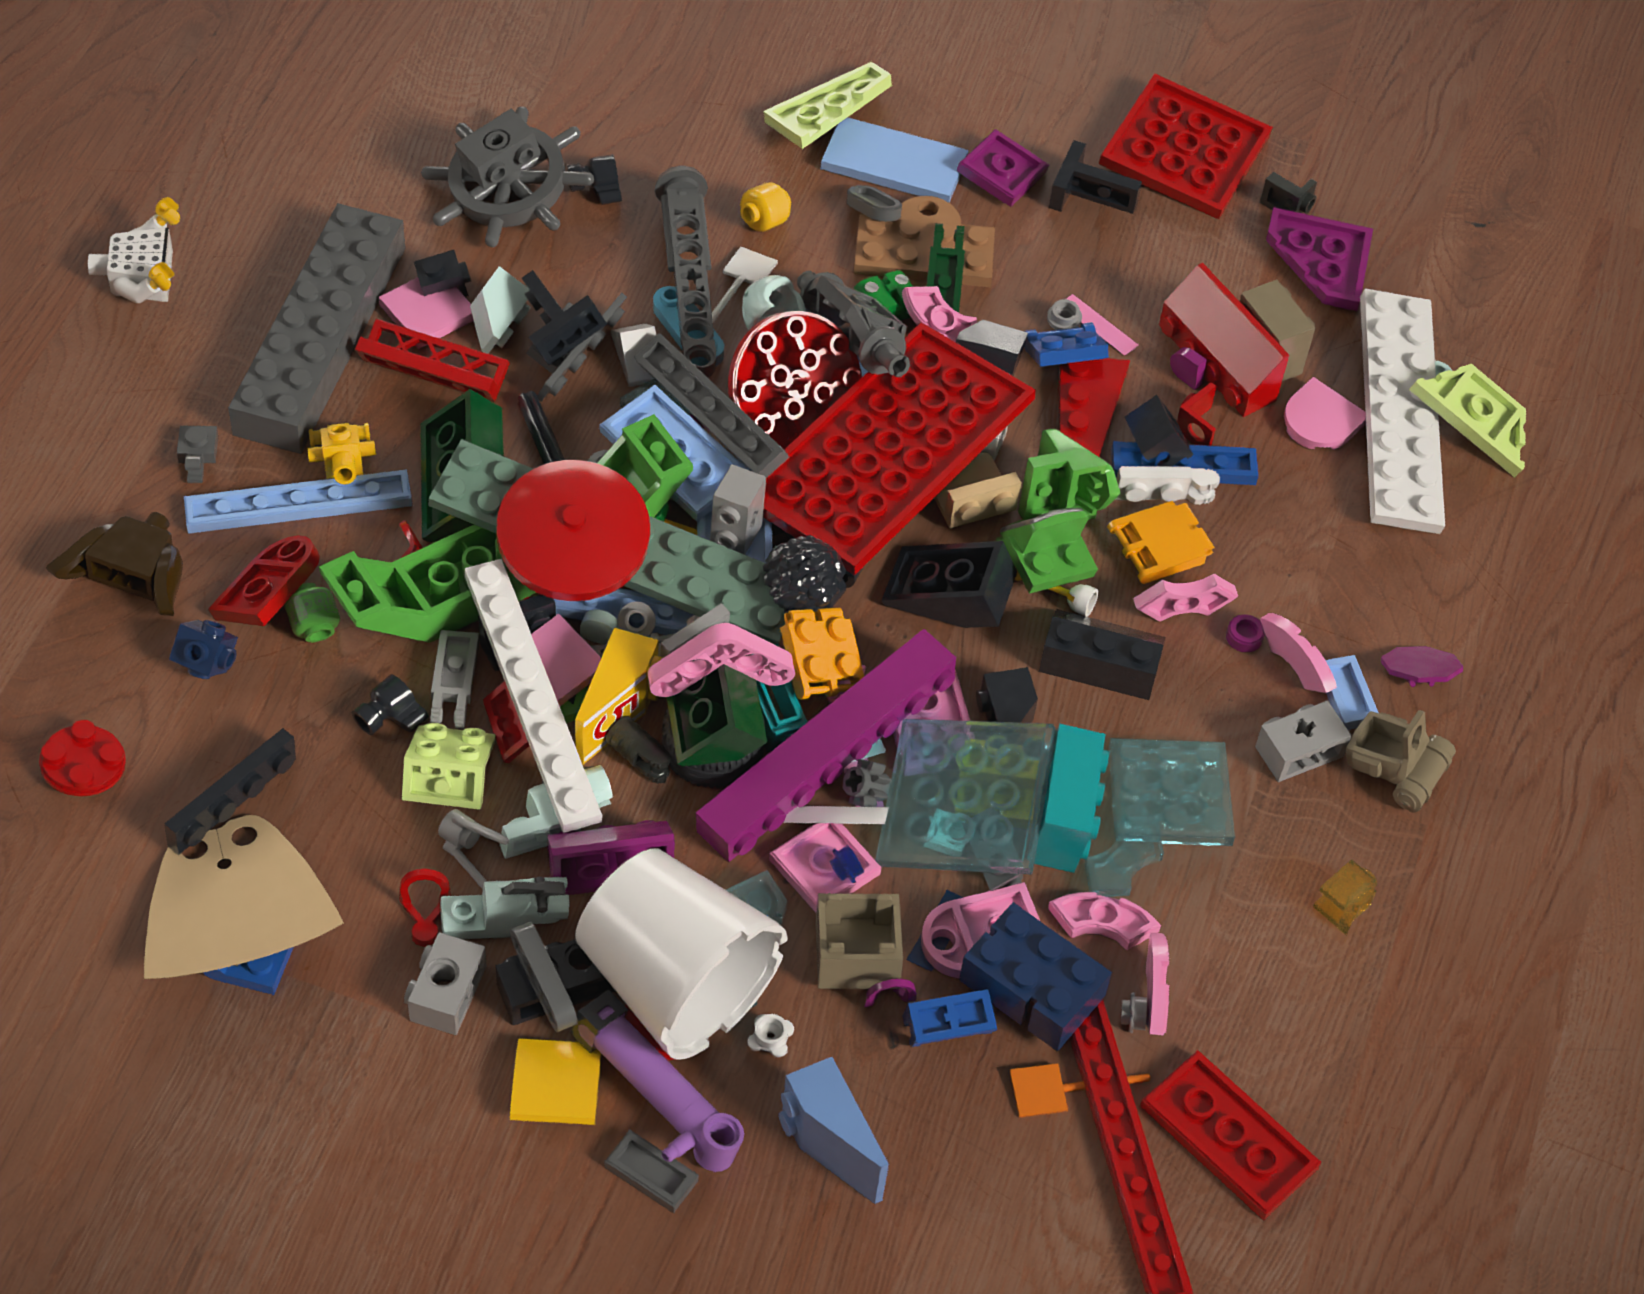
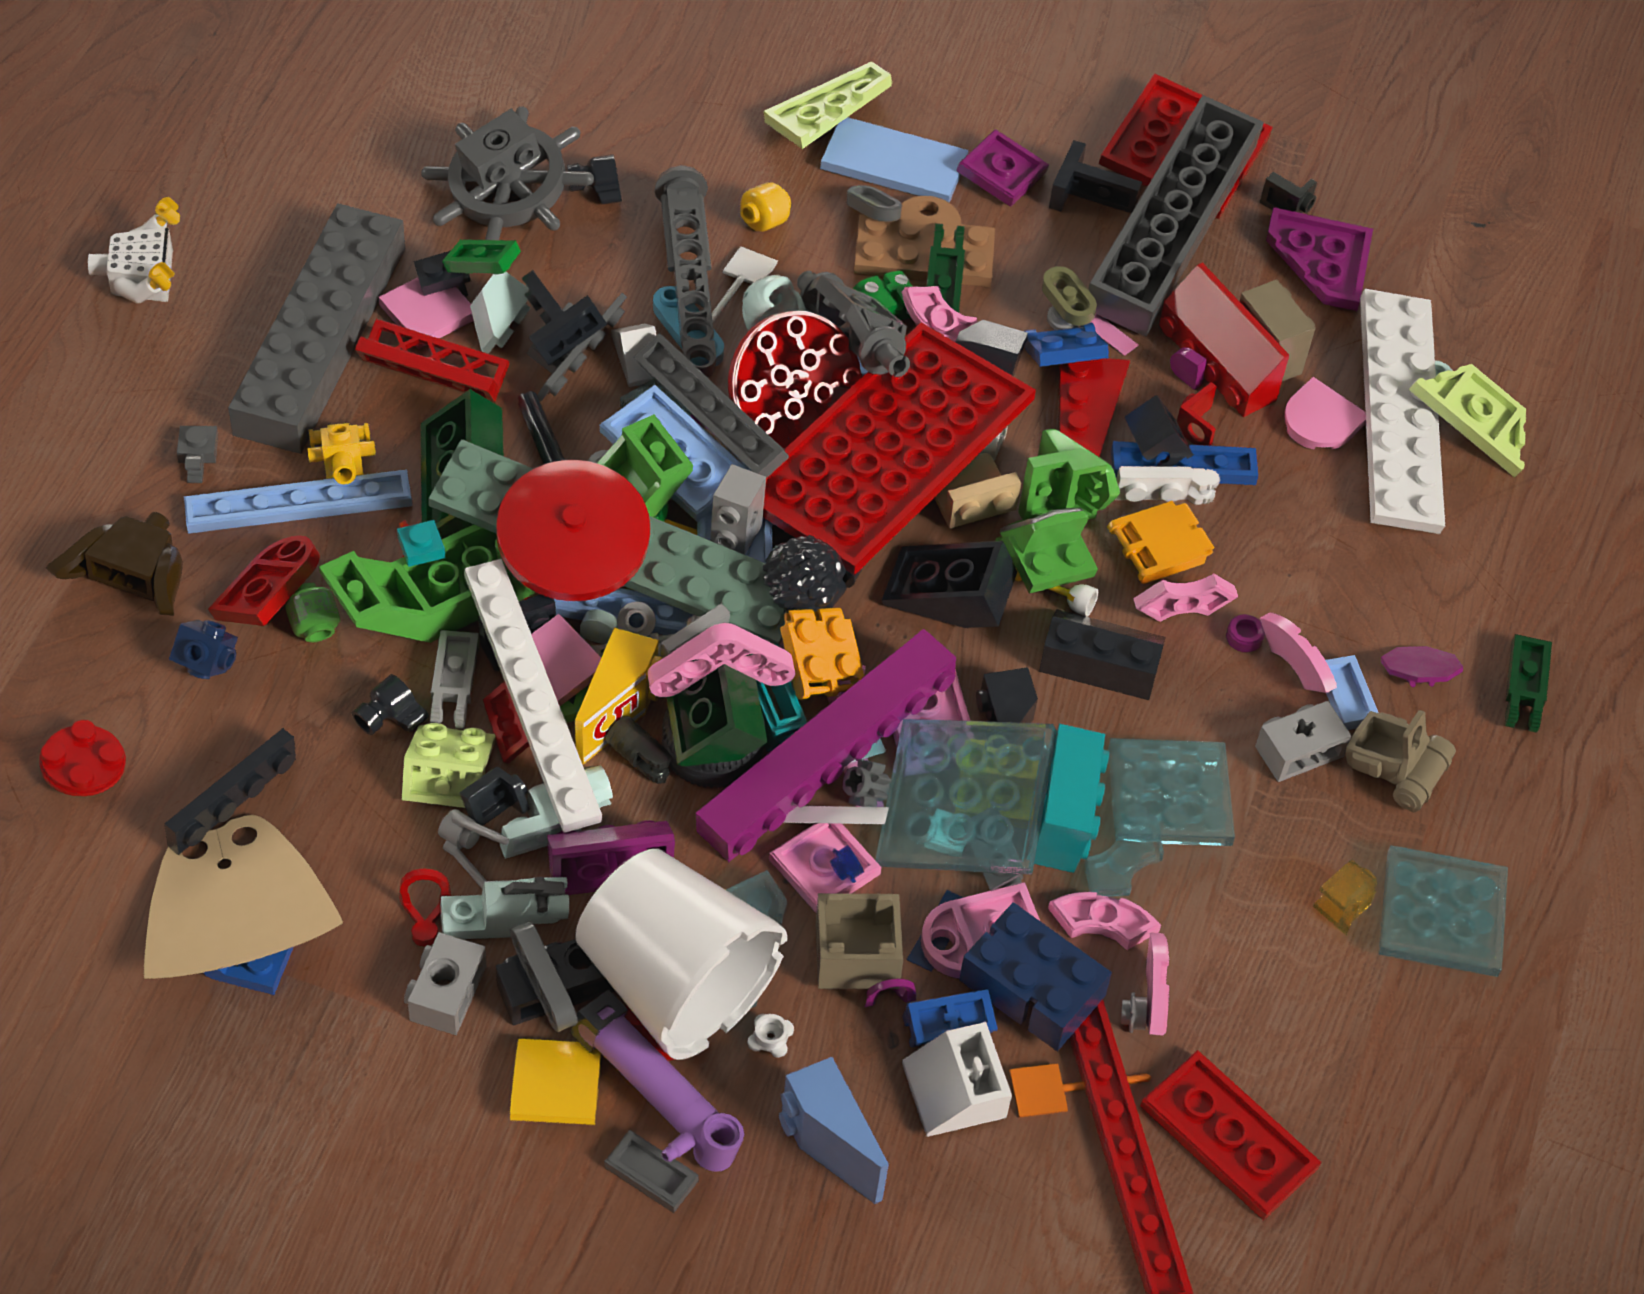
none -> teal plate [397,520,445,567]
none -> green plate [442,240,521,275]
none -> black bracket [459,766,530,826]
none -> white slope [902,1022,1012,1137]
none -> olive plate [1042,266,1097,326]
none -> dark grey brick [1088,95,1264,337]
none -> clear light blue plate [1378,845,1508,977]
none -> dark green hinge [1504,634,1552,733]

